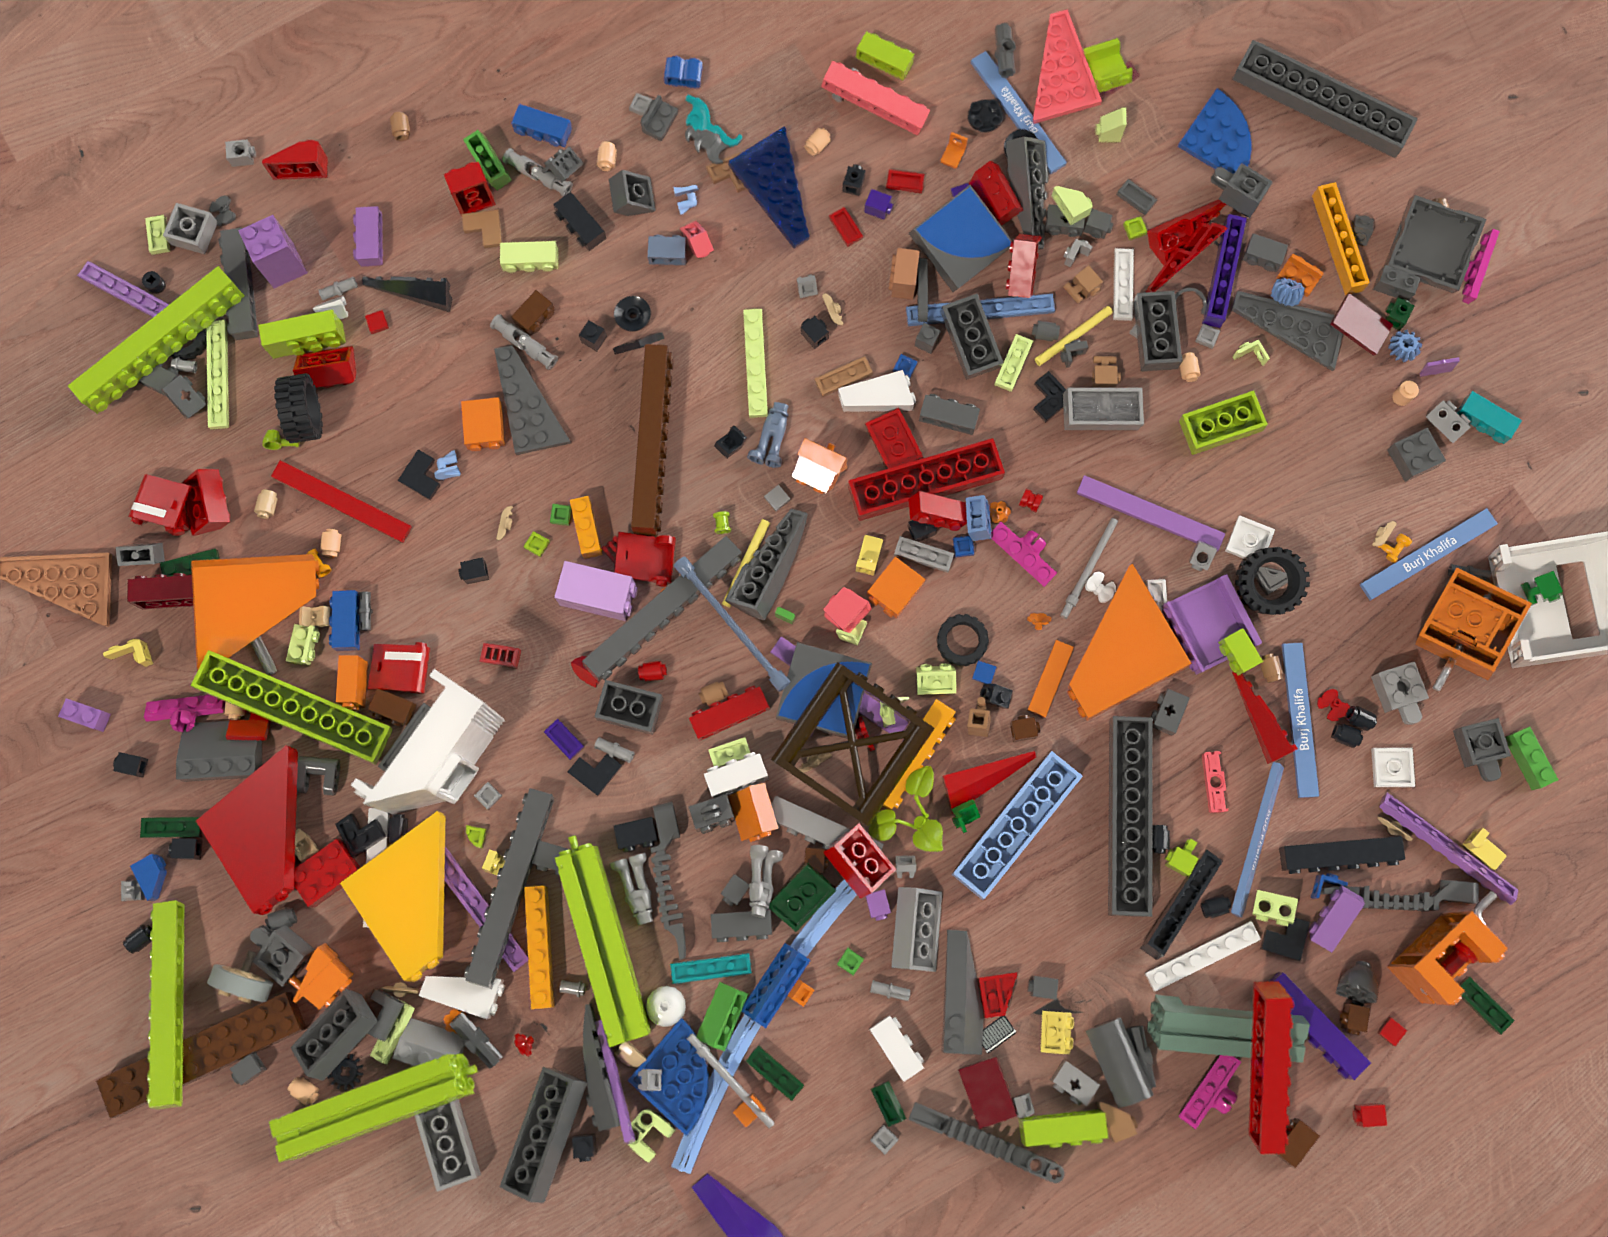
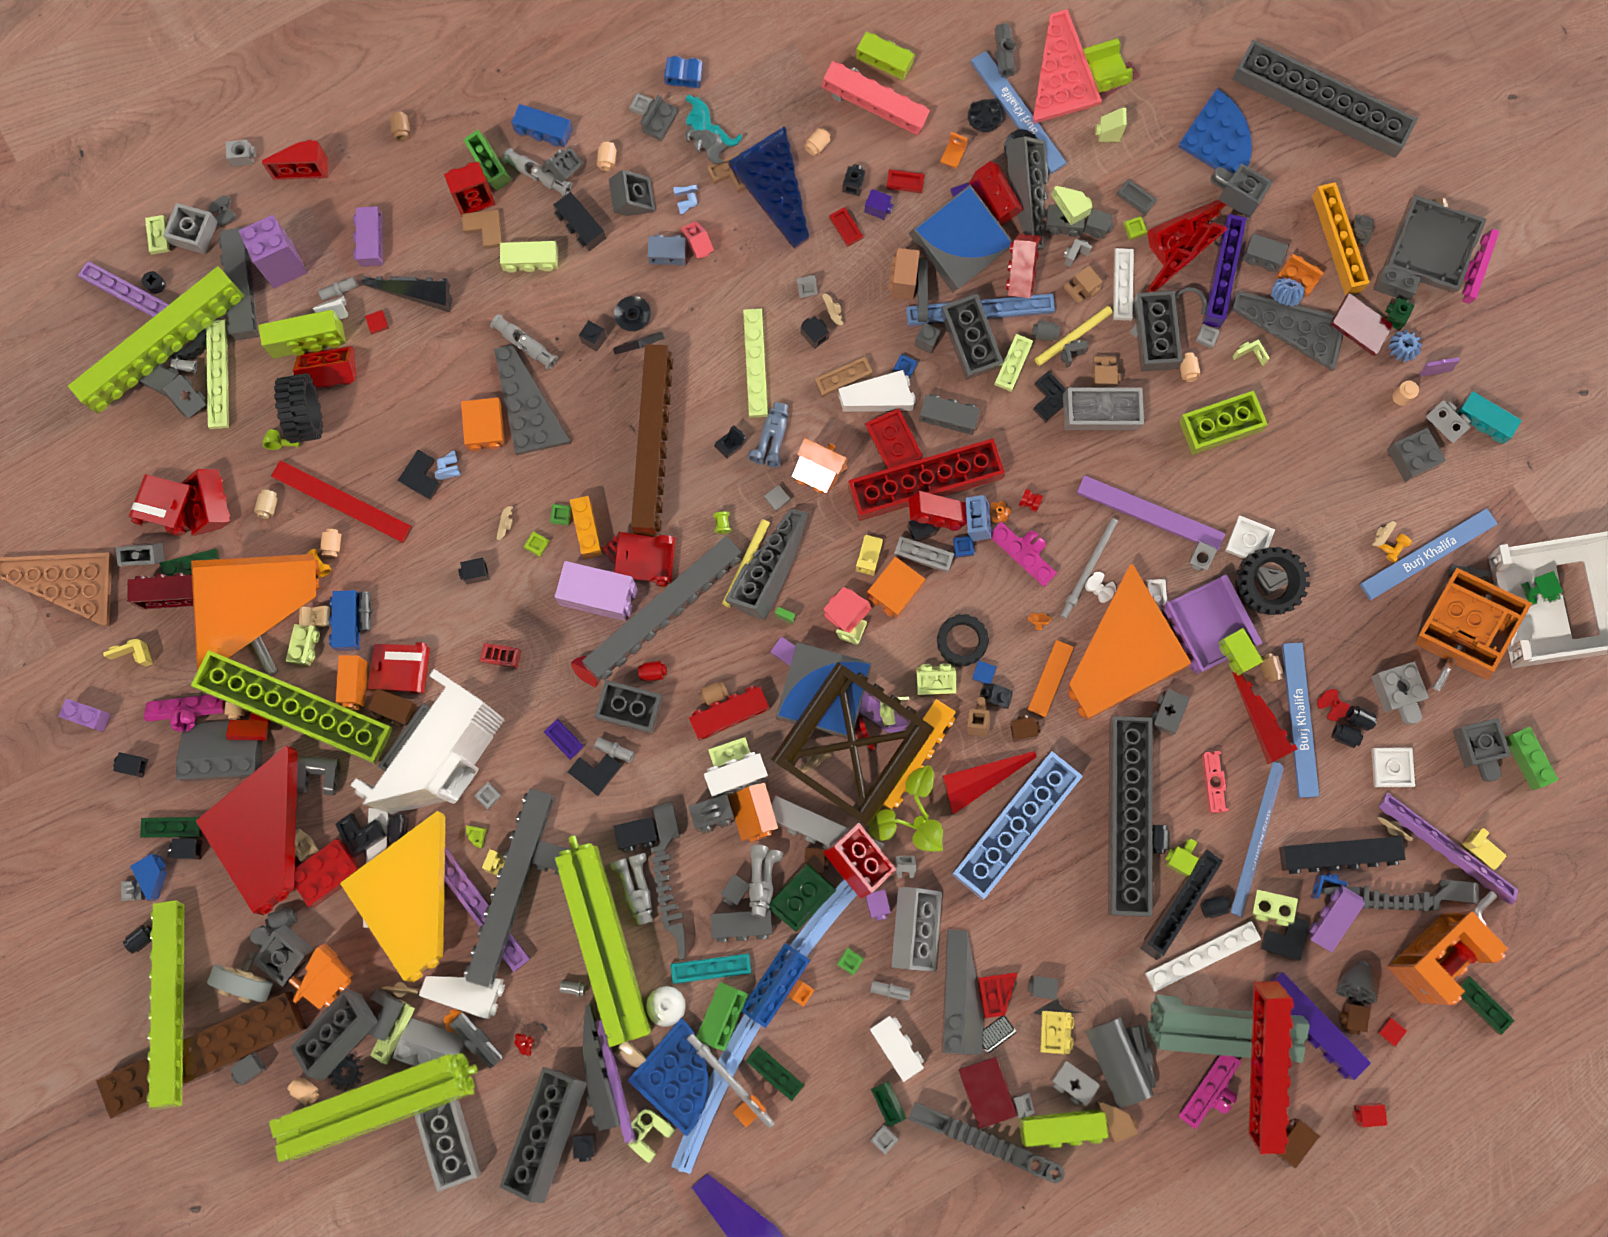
reddish brown brick [511,290,555,336] -> none
light orange brick [524,886,555,1009] -> none
light grey tile [638,1069,661,1091] -> none
sand blue hose [674,556,791,692] -> none
green bracket [952,799,980,833] -> none

